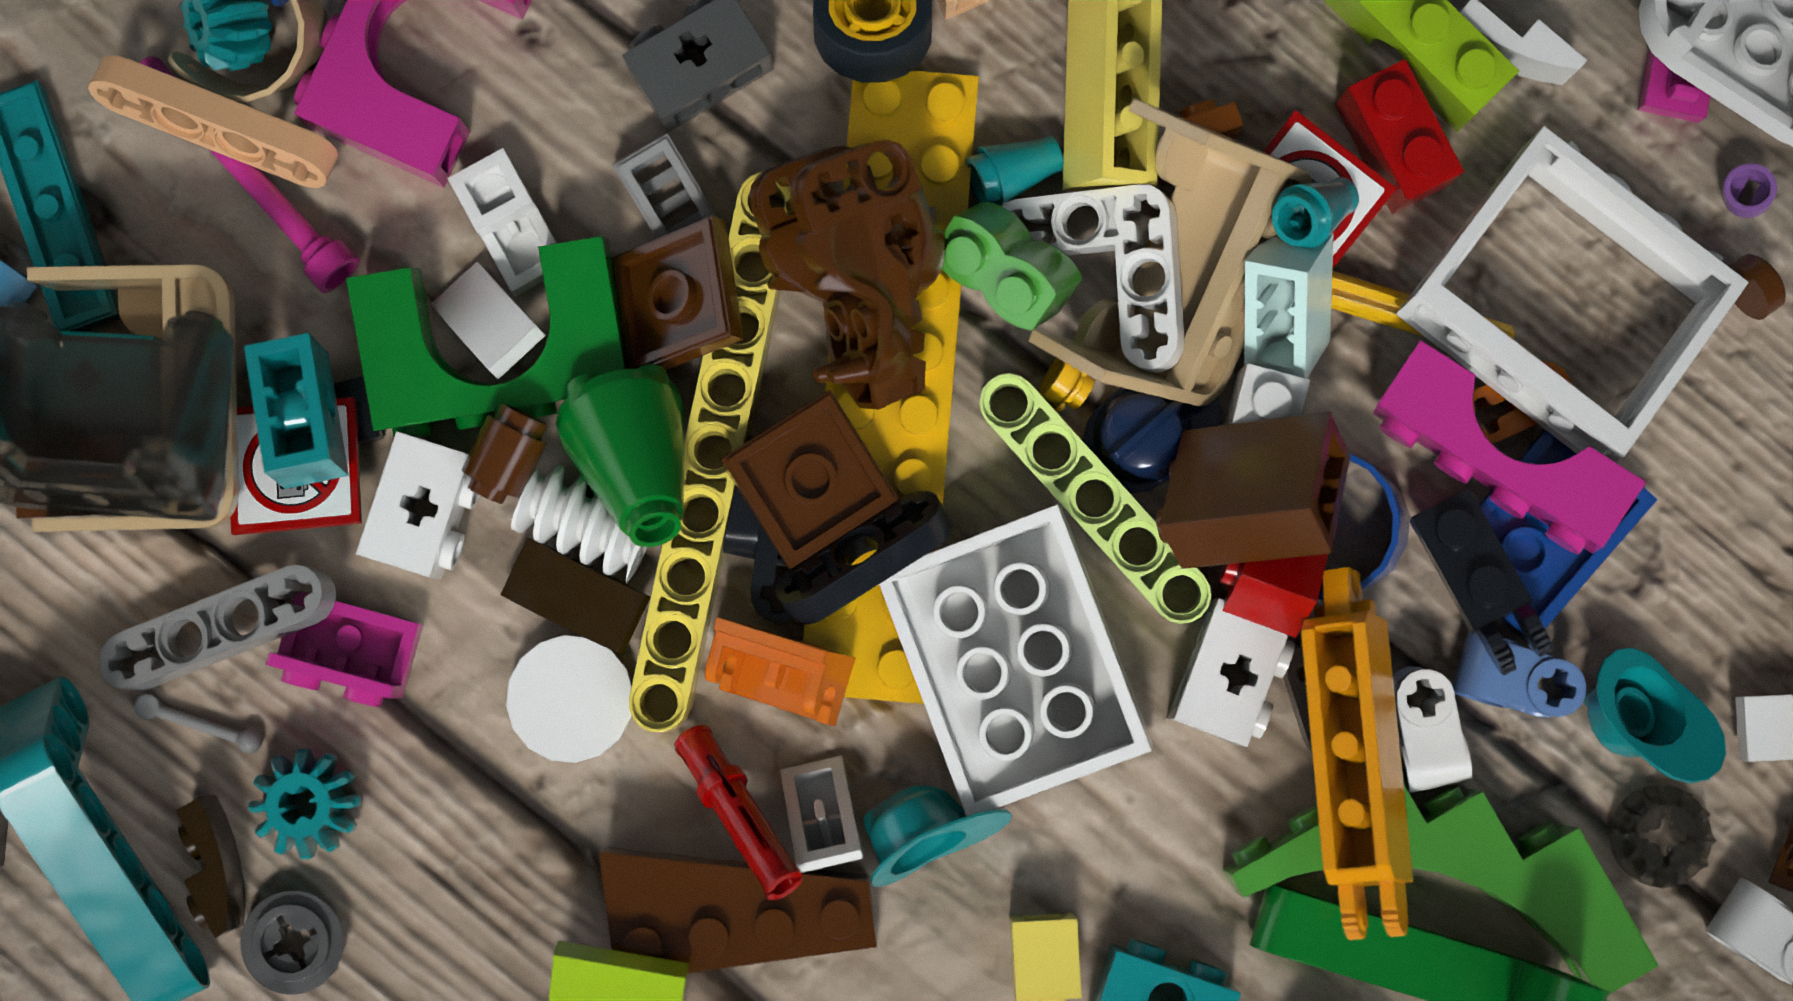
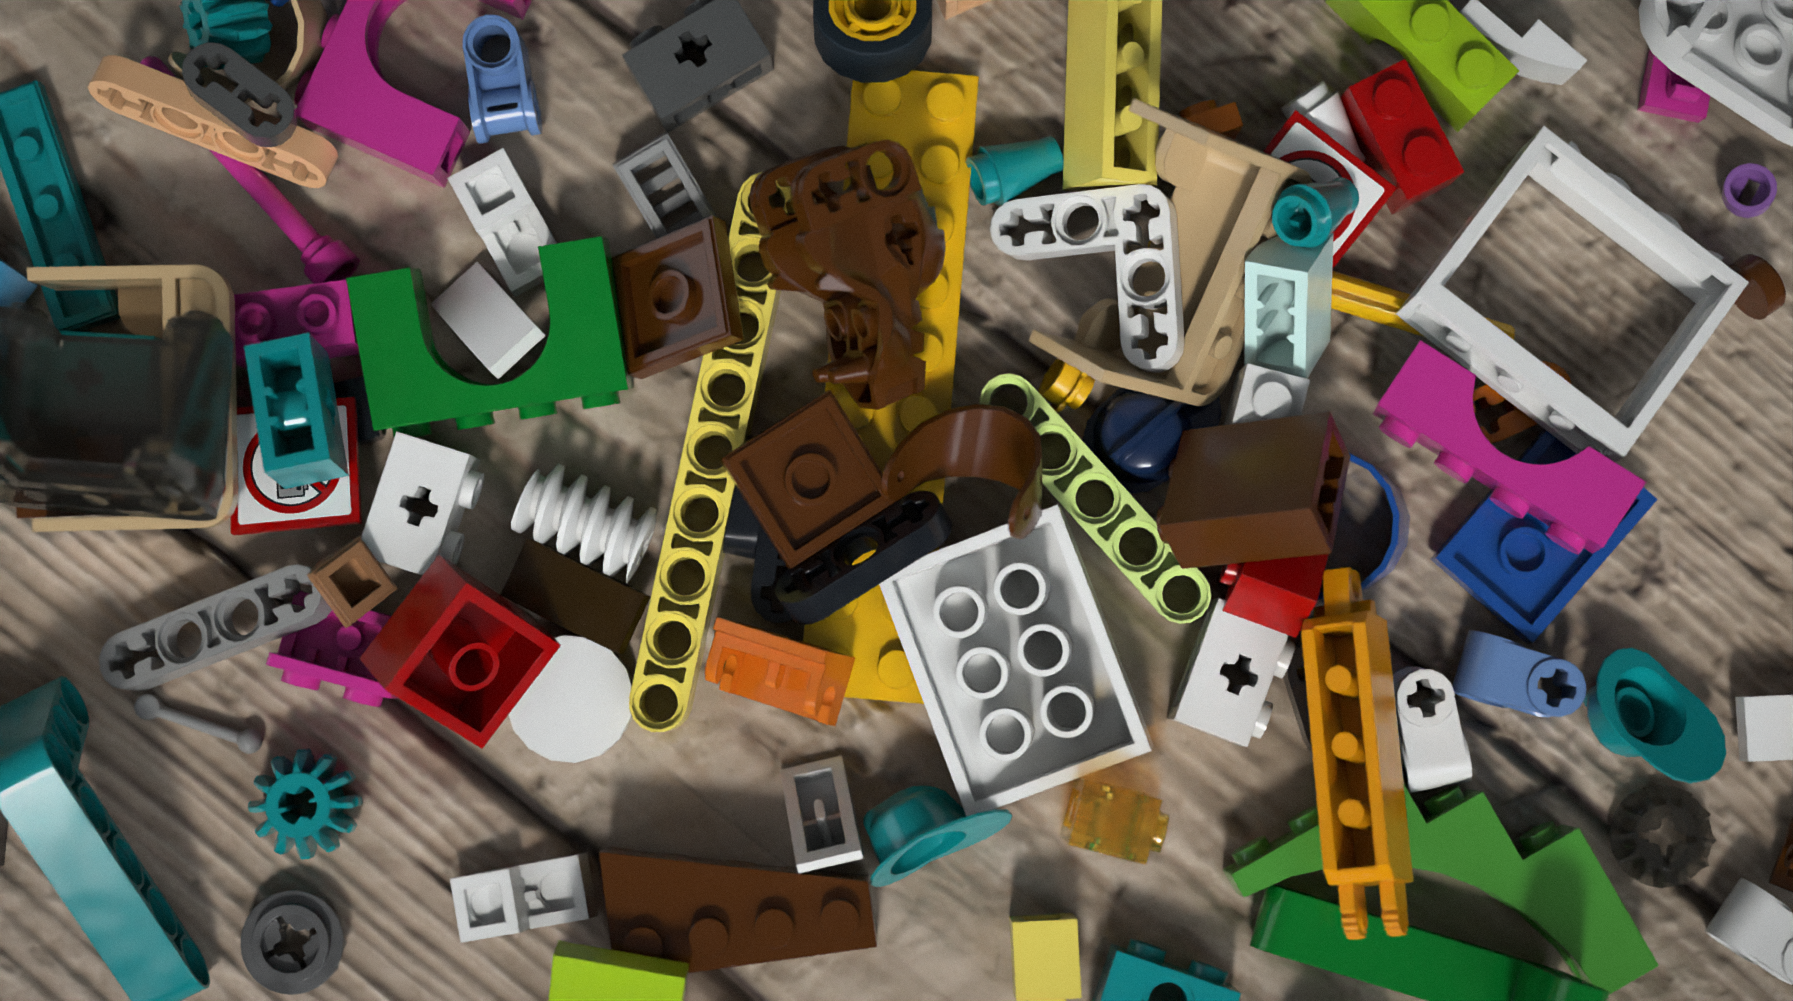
dark brown slope [176,795,245,938] -> none
reddish brown brick [461,402,549,504] -> none
green cone [555,364,684,547] -> none
red pin [674,725,803,900] -> none
bright green brick [942,201,1083,330] -> none
black hinge [1410,488,1554,676] -> none
none -> dark grey beam [182,42,297,147]
none -> dark pink brick [234,279,360,369]
none -> medium nougat slope [307,536,398,628]
none -> red brick [359,555,561,749]
none -> white slope [450,852,598,943]
none -> medium blue piece [462,14,542,144]
none -> reddish brown piece [881,404,1042,540]
none -> clear yellow brick [1060,776,1169,865]
none -> white cone [1281,81,1366,161]

